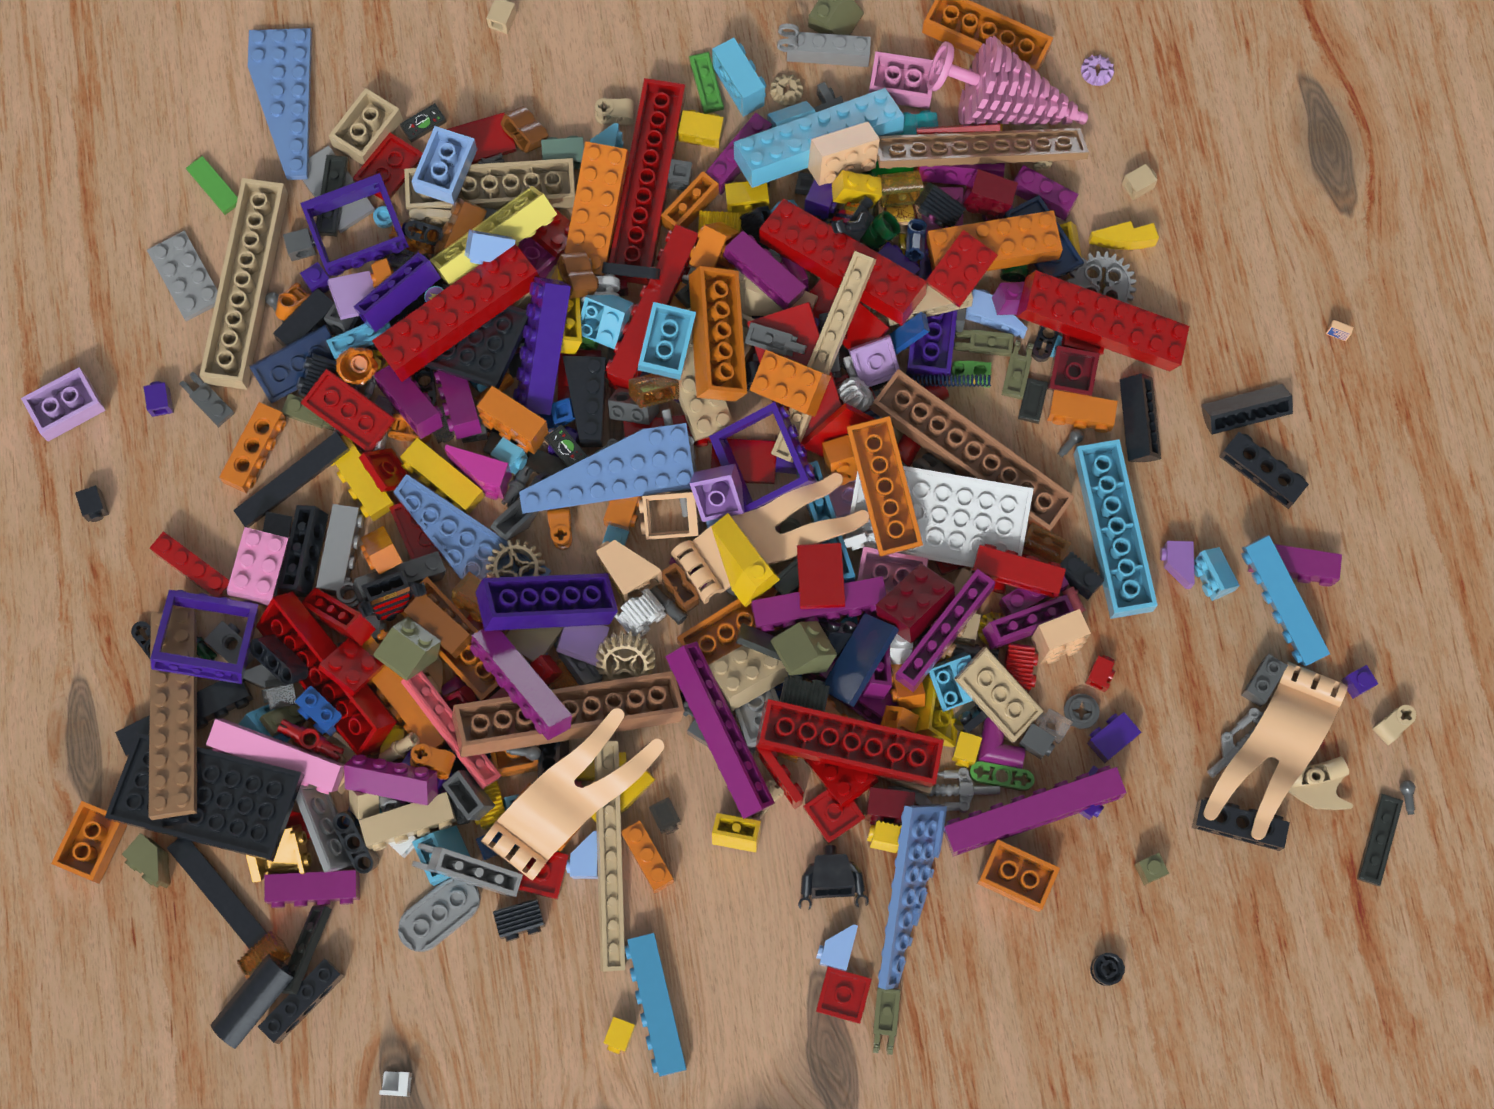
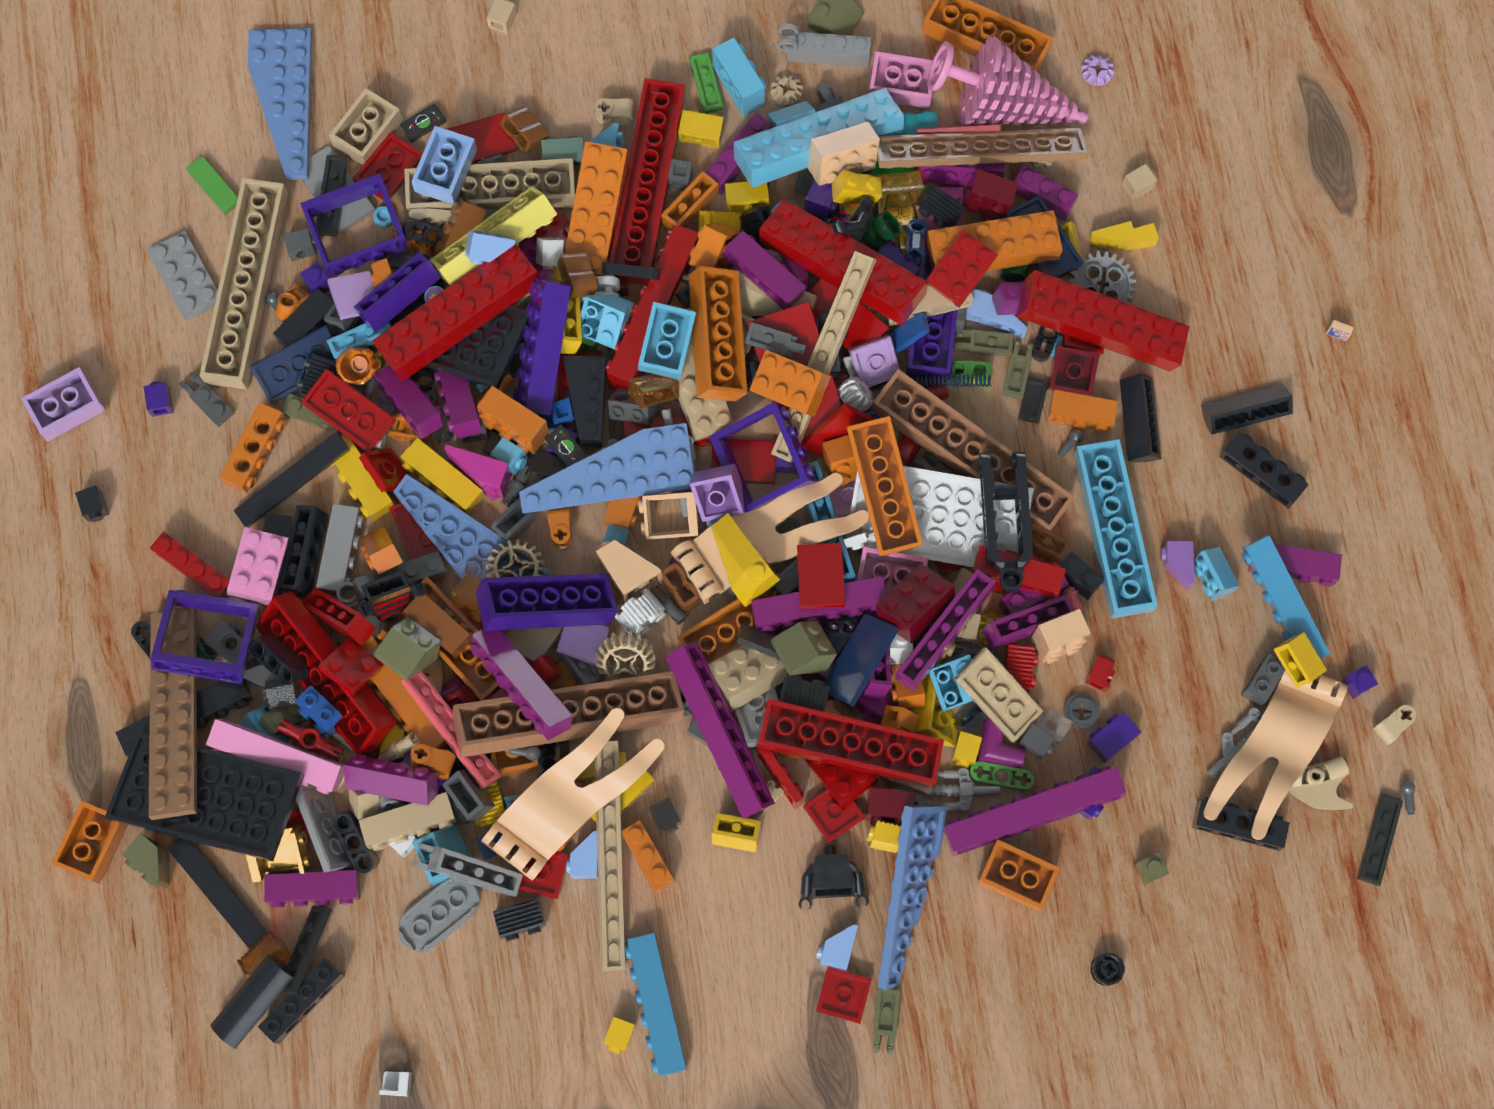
none -> white brick [536,237,564,269]
none -> black piece [979,452,1033,592]
none -> yellow brick [1273,632,1327,688]

